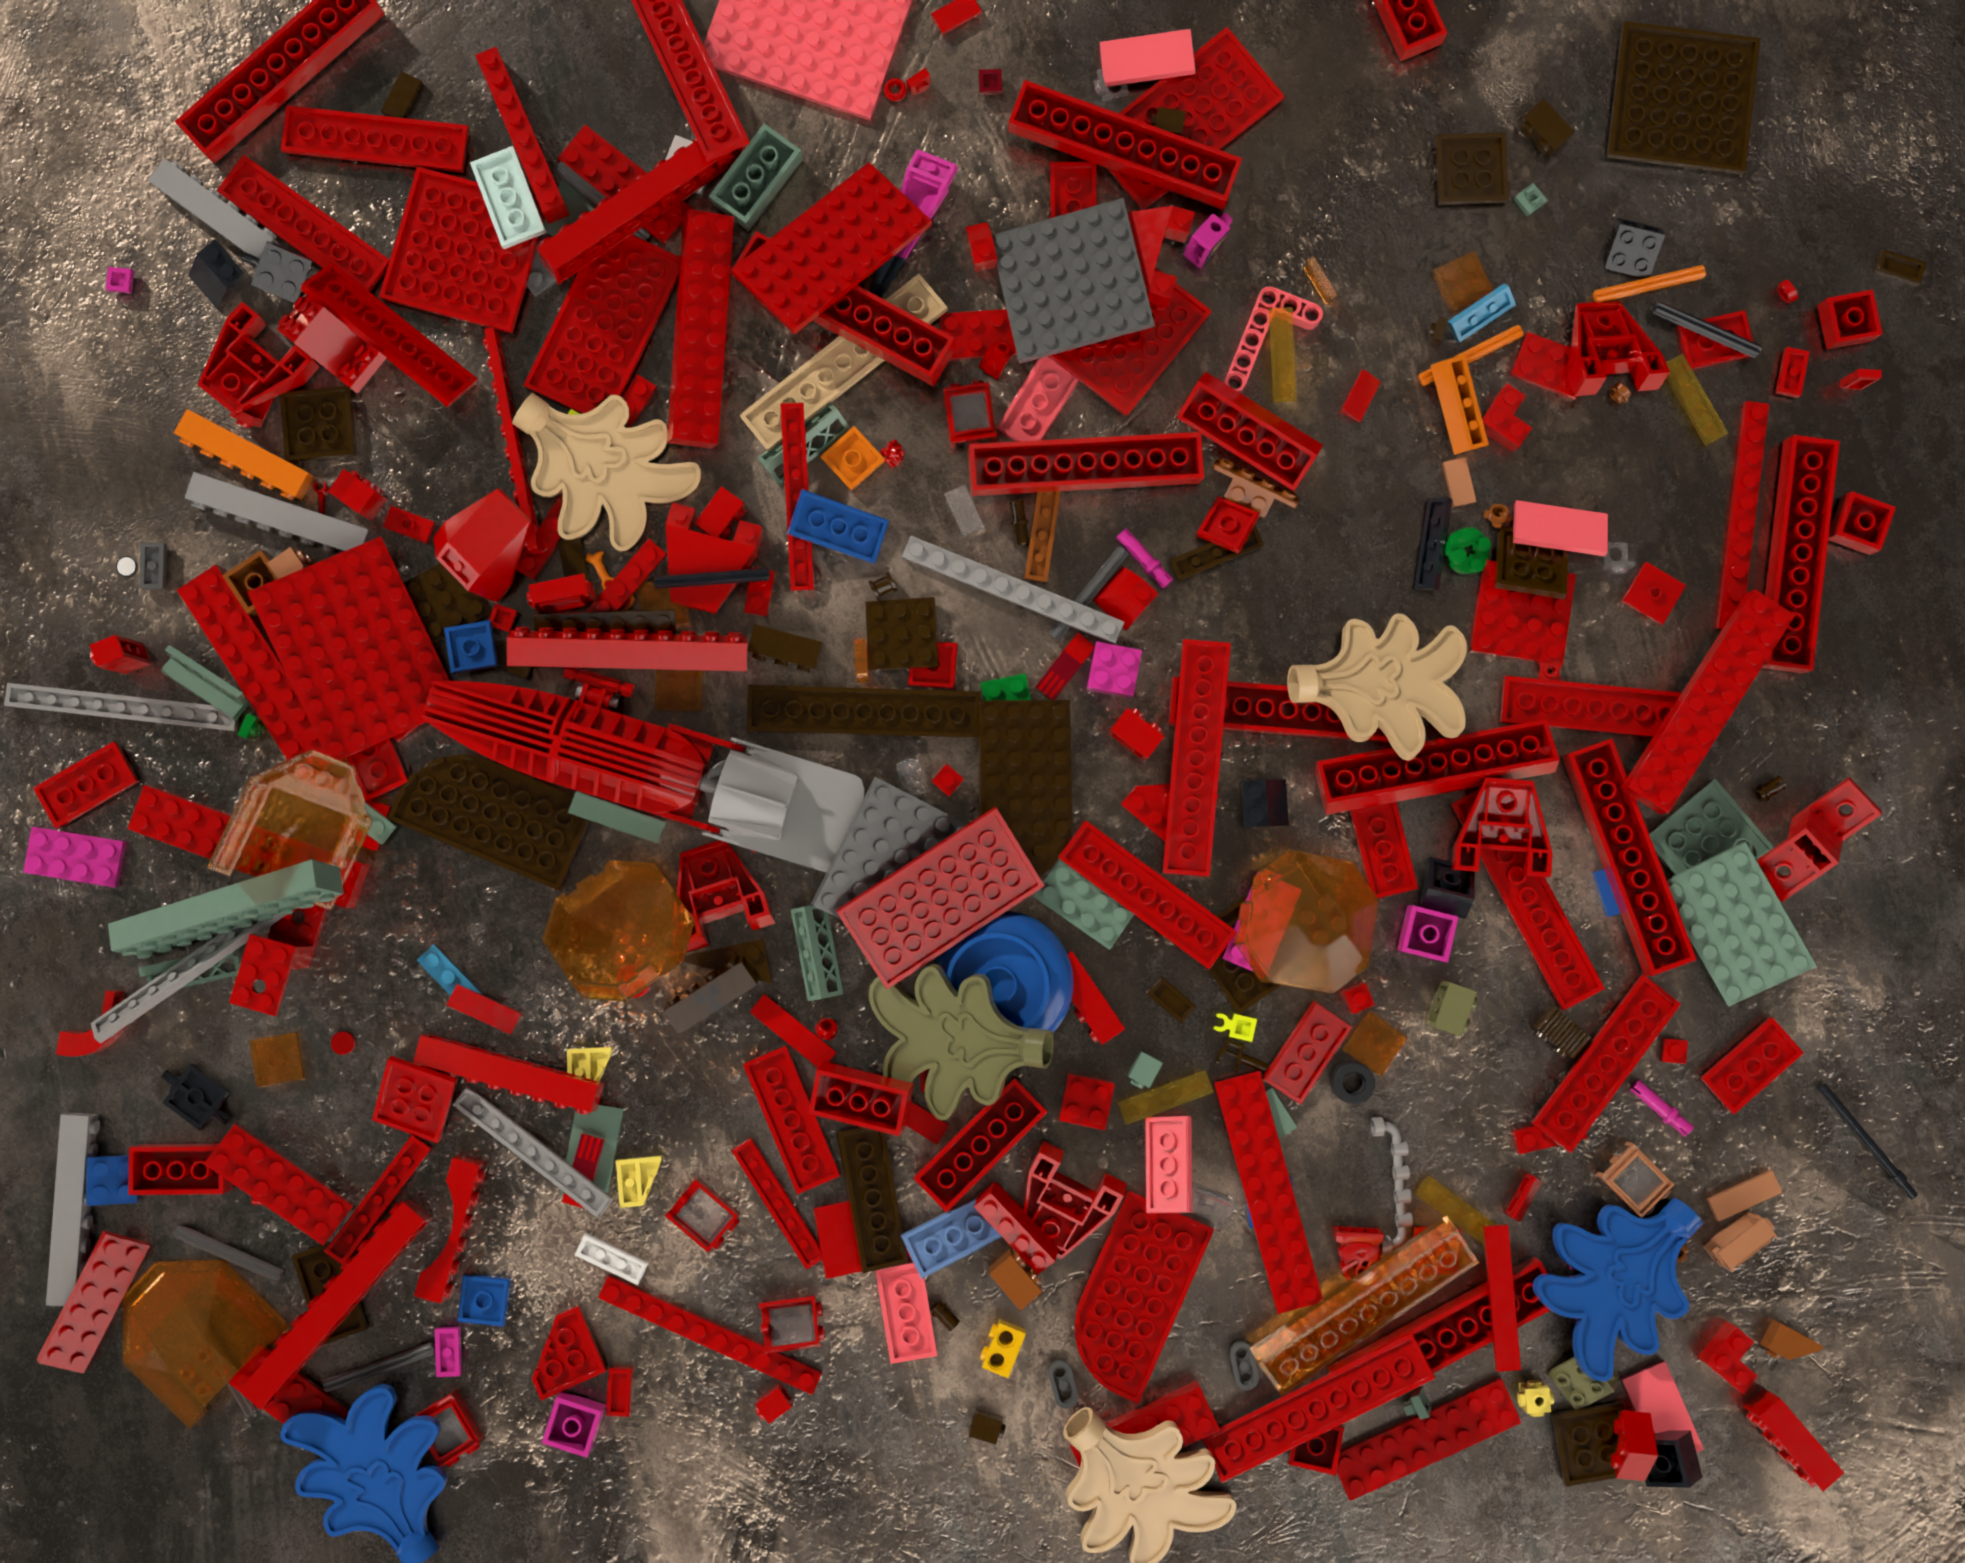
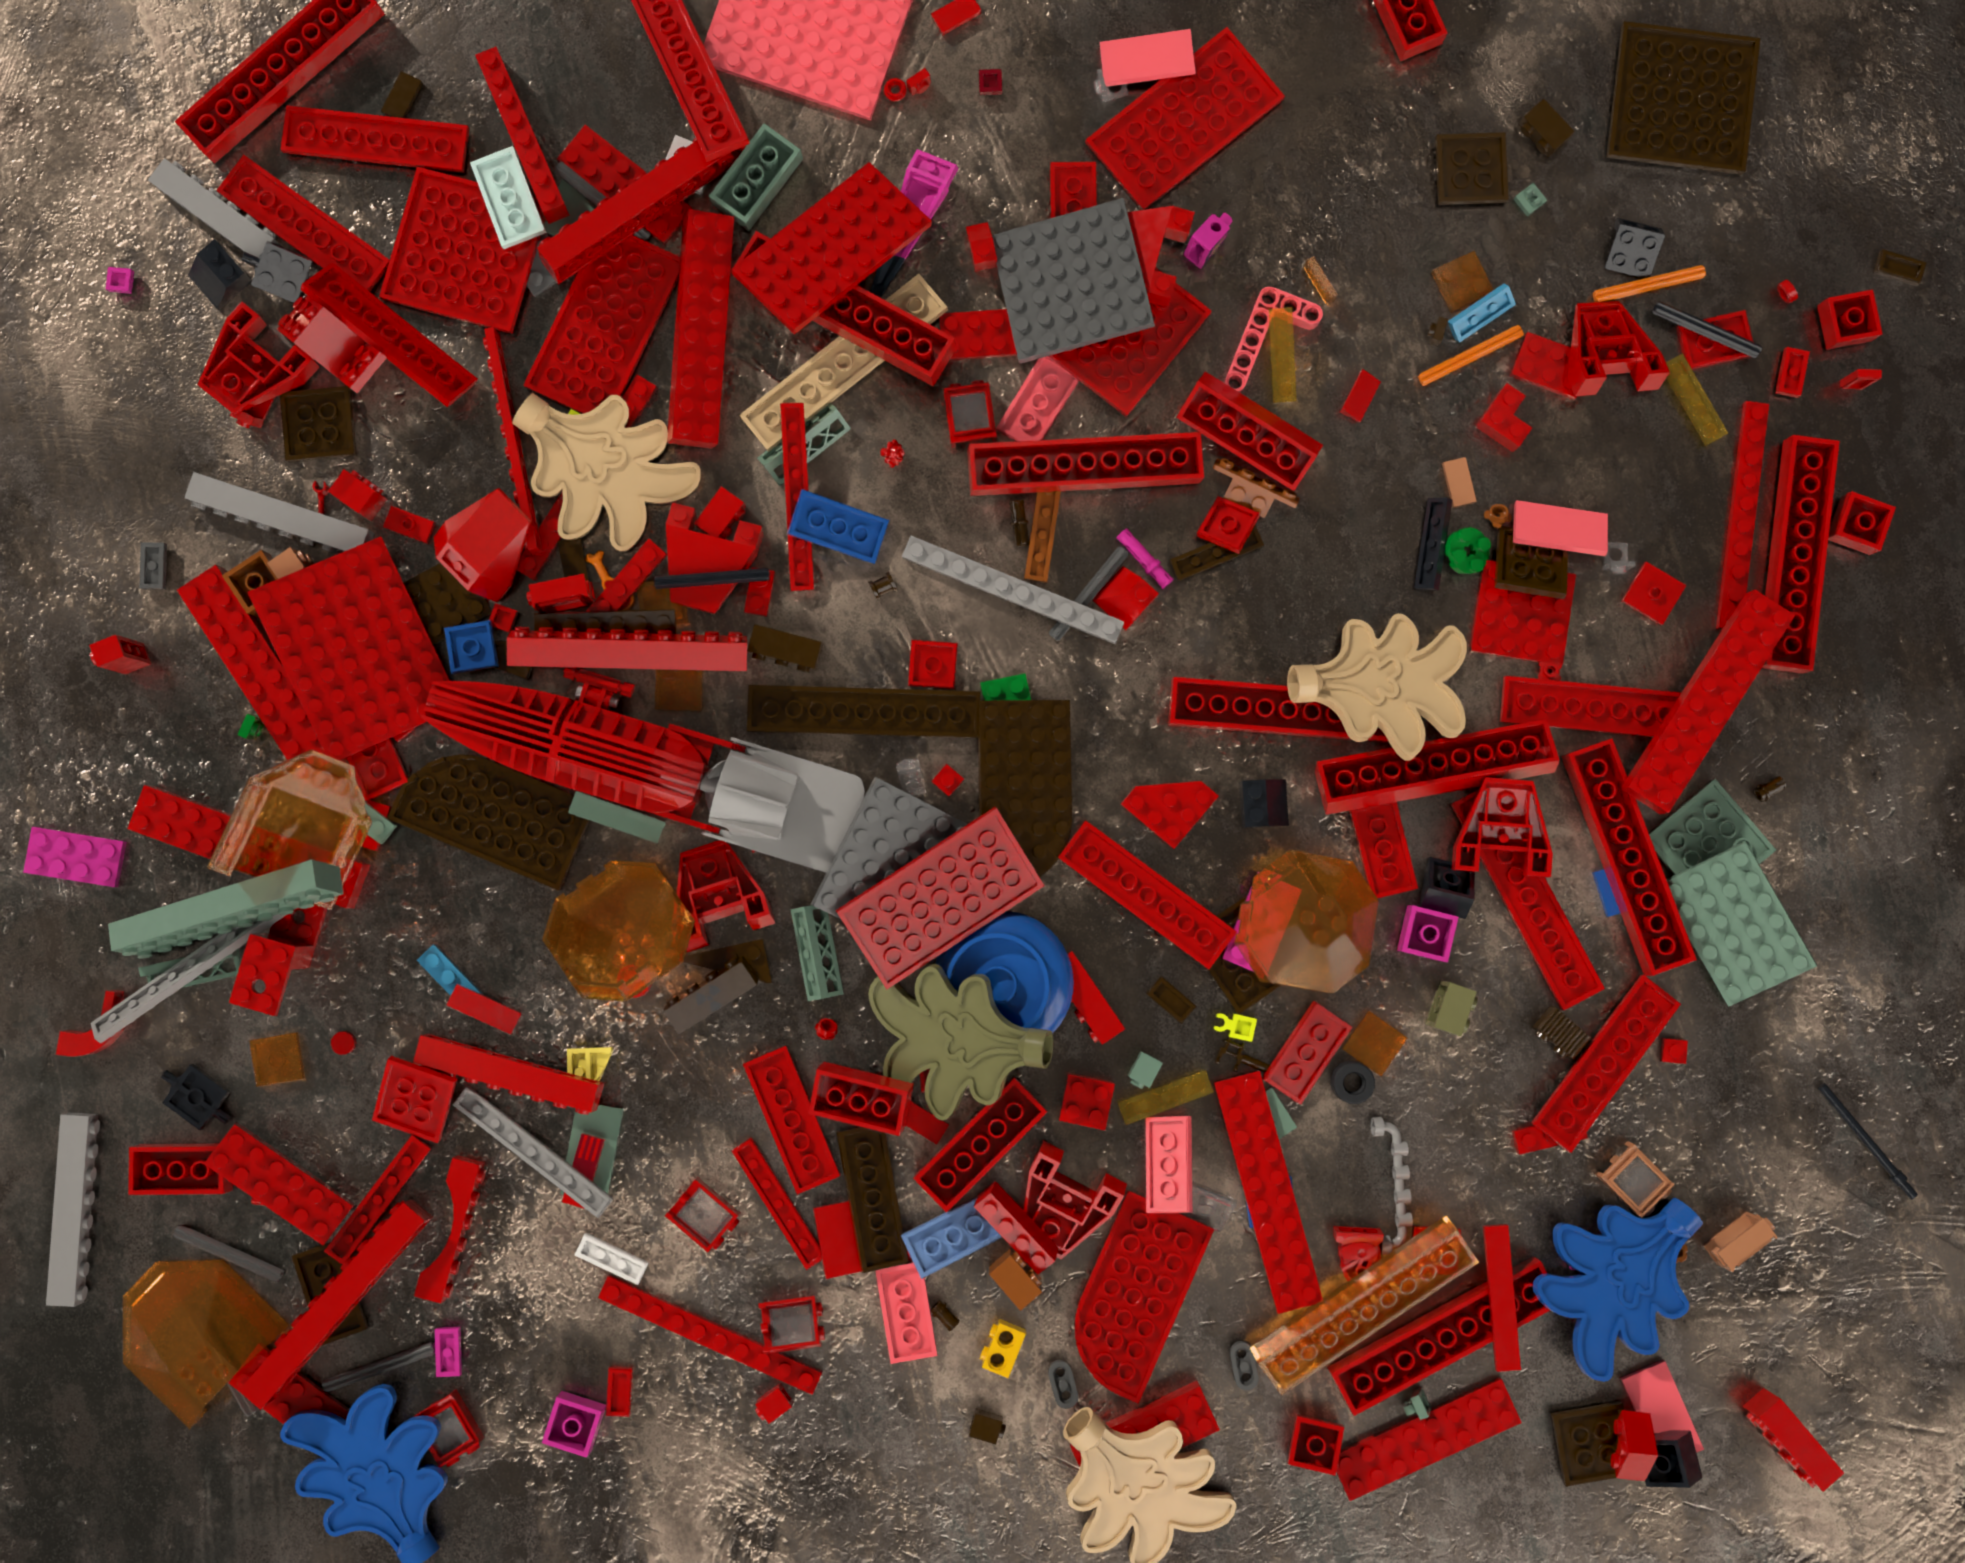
light grey plate [4,683,239,732] -> none
red plate [33,741,140,828] -> none
red plate [37,1231,150,1374] -> none
blue plate [86,1155,137,1206] -> none
white sticker [116,556,137,577] -> none
sand green fence [161,645,250,721] -> none
orange brick [174,409,315,501] -> none
blue tile [457,1273,511,1327] -> none
red plate [532,1304,608,1401] -> none
light yellow wing [616,1155,663,1208] -> none
red tile [750,994,837,1067] -> none
orange plate [820,426,885,492] -> none
clear orange beam [854,638,869,683] -> none
dark brown plate [865,597,939,671] -> none
clear tile [944,485,984,537] -> none
red bracket [979,338,1016,380] -> none
red brick [1008,80,1242,210] -> none
sand green plate [1033,859,1134,950] -> none
tile [1035,632,1095,700] -> none
dark pink brick [1087,641,1142,699] -> none
red brick [1108,707,1165,761] -> none
dark brown brick [1150,107,1186,136] -> none
red plate [1162,639,1231,877] -> none
red plate [1202,1333,1436,1483] -> none
red brick [1340,982,1375,1014] -> none
clear yellow plate [1414,1175,1496,1245] -> none
orange brick [1430,355,1489,455] -> none
red slope [1505,1173,1542,1222] -> none
light yellow brick [1517,1380,1554,1417] -> none
olive bracket [1548,1357,1619,1409] -> none
dark orange plate [1609,382,1631,404] -> none
dark pink pin [1629,1079,1694,1137] -> none
red brick [1697,1321,1758,1394] -> none
red plate [1700,1017,1804,1115] -> none
nougat tile [1706,1170,1783,1221] -> none
red bracket [1757,777,1882,903] -> none
dark orange slope [1760,1319,1823,1360] -> none

